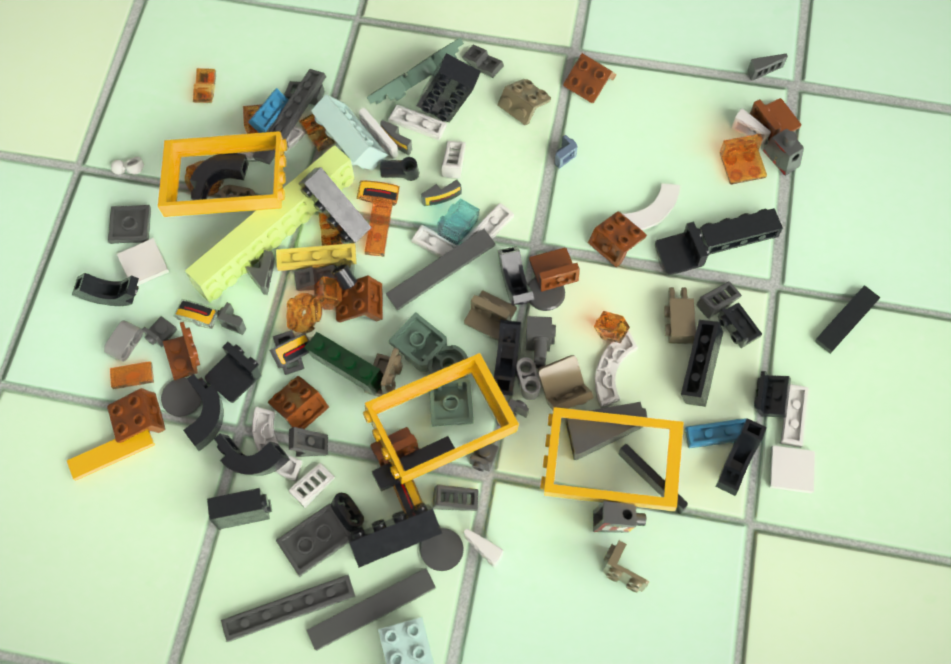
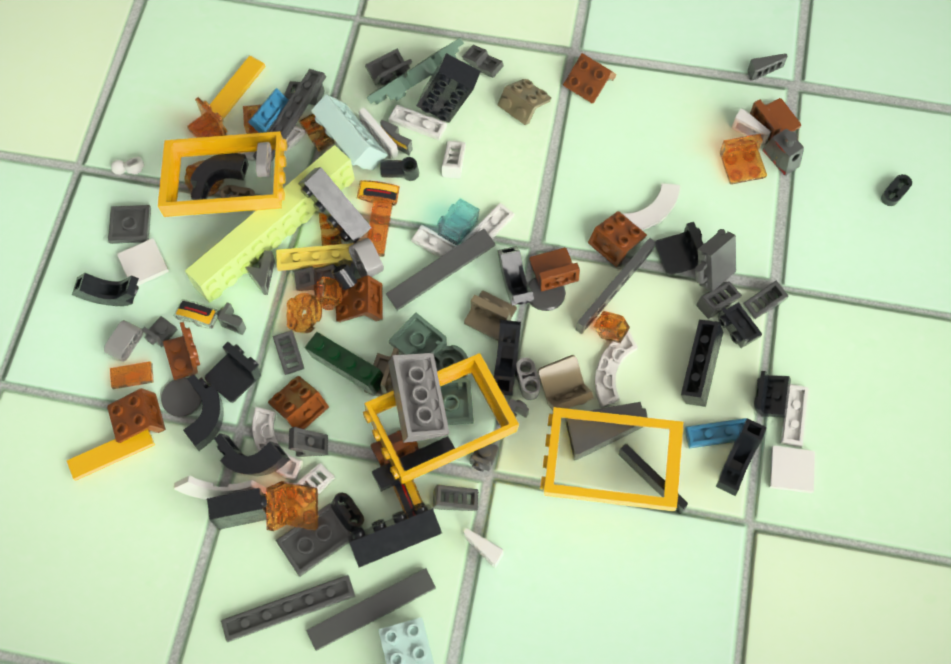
clear orange slope [193,68,216,103] -> none
slope [269,332,309,368] -> none
dark grey piece [420,528,464,571] -> none
slope [421,179,462,206] -> none
dark grey brick [525,316,556,369] -> none
sand blue bracket [555,135,578,169] -> none
dark grey torso [593,501,647,533] -> none
dark tan bracket [602,540,650,593] -> none
dark tan hinge [664,287,696,344] -> none
black brick [700,208,783,255] -> none
black tile [814,285,881,354] -> none
none -> white tile [173,475,267,500]
none -> clear orange bracket [187,97,228,138]
none -> yellow tile [207,55,265,120]
none -> light grey beam [256,142,272,177]
none -> clear orange bracket [266,481,318,531]
none -> light grey beam [349,238,384,277]
none -> dark grey bracket [365,48,412,86]
none -> light grey slope [388,353,449,443]
none -> dark grey tile [576,238,655,334]
none -> dark grey piece [695,229,736,292]
none -> dark grey slope [743,280,789,319]
none -> black beam [881,174,913,207]

